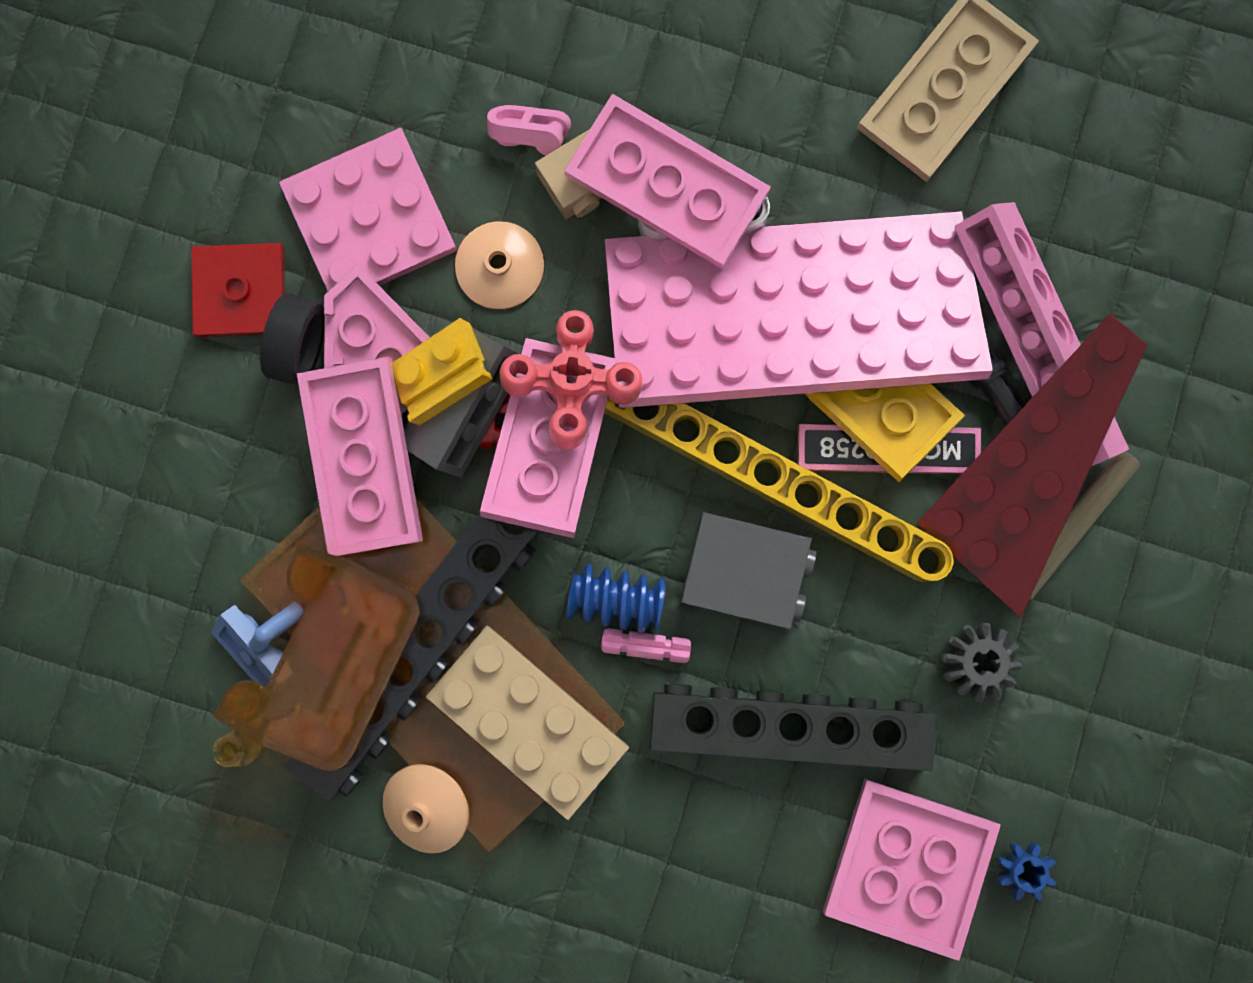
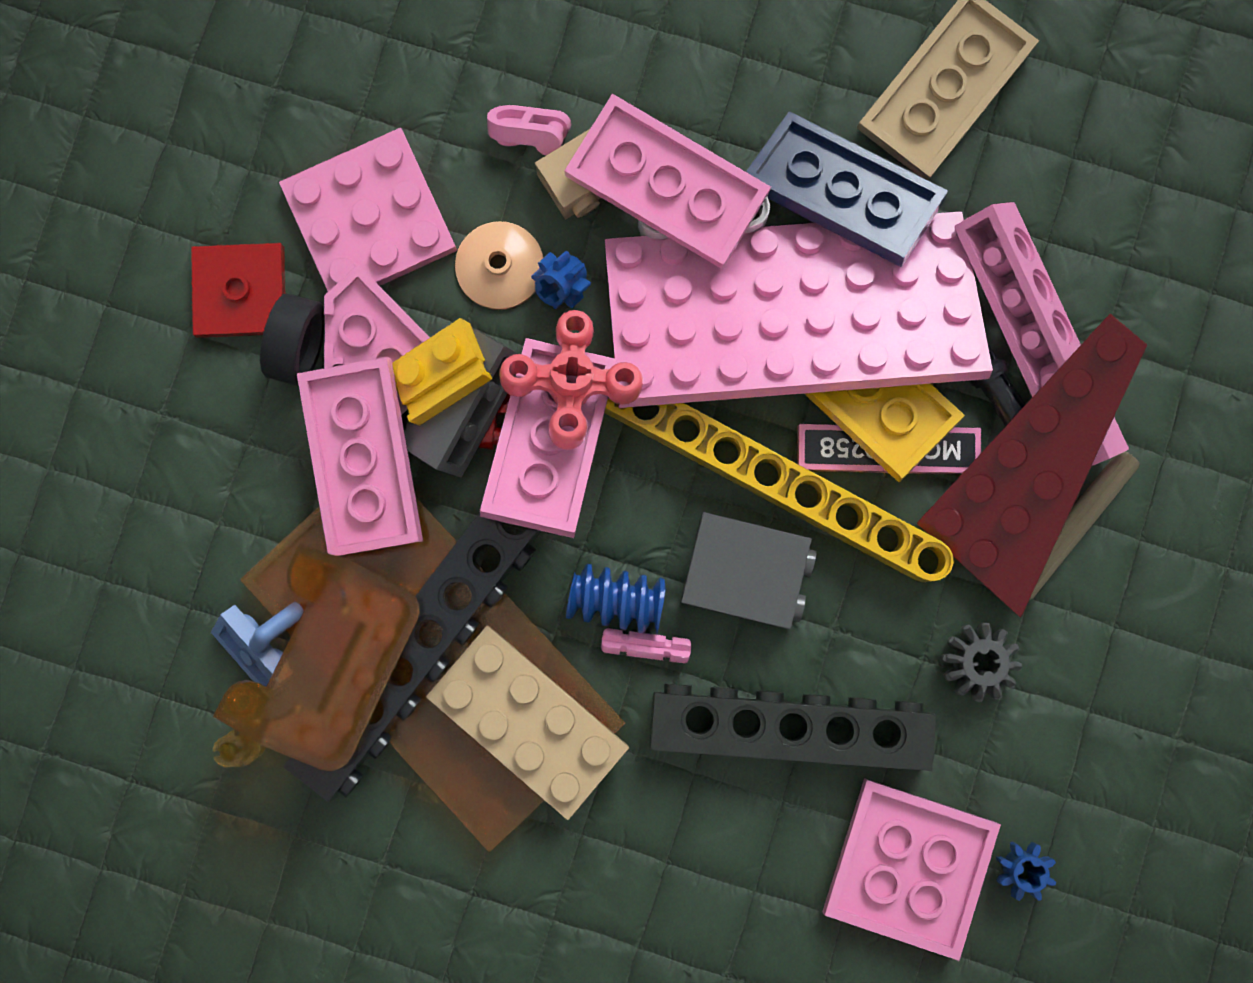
light nougat dish [382,764,469,853] -> none
none -> blue gear [531,251,591,309]
none -> plate [746,111,948,267]

